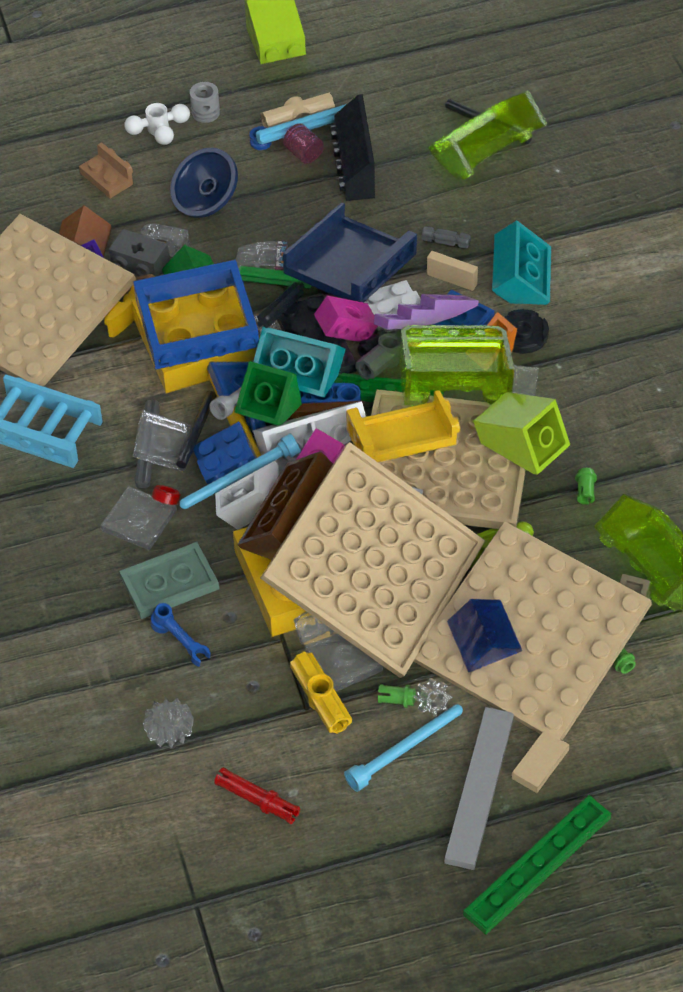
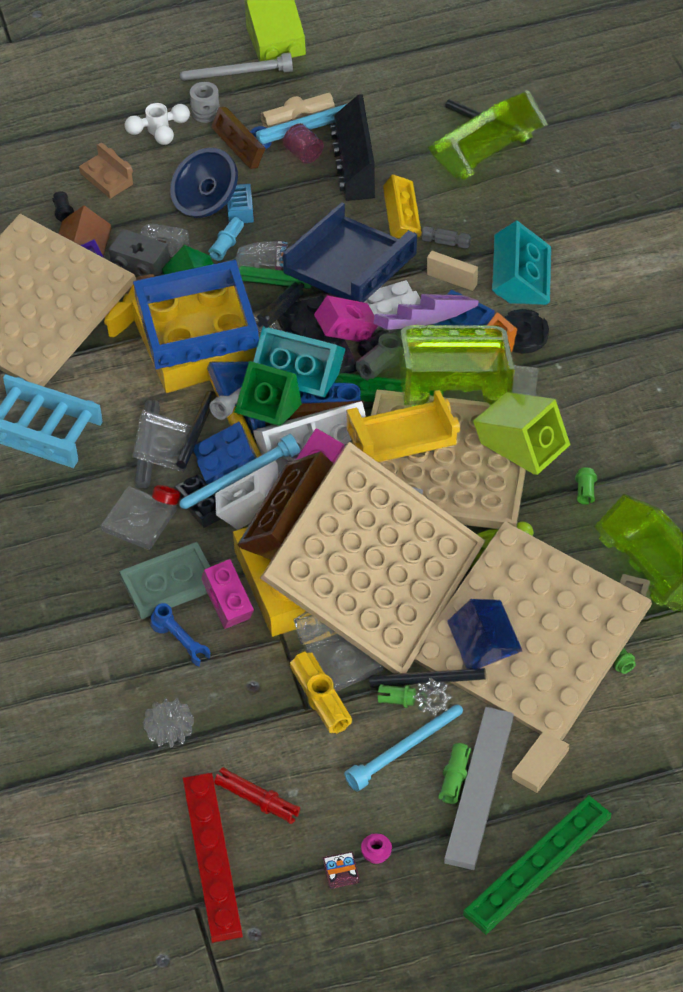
none -> black pin [52,191,74,222]
none -> black slope [174,475,221,528]
none -> light grey piece [180,53,293,81]
none -> red plate [183,773,243,943]
none -> dark pink brick [201,559,254,629]
none -> medium azure axle [208,217,244,261]
none -> reddish brown plate [211,107,266,169]
none -> dark azure slope [227,184,254,223]
none -> tile [323,851,360,889]
none -> dark pink plate [361,834,392,864]
none -> black bar [369,668,486,687]
none -> yellow slope [383,174,422,239]
none -> bright green pin [439,743,471,804]

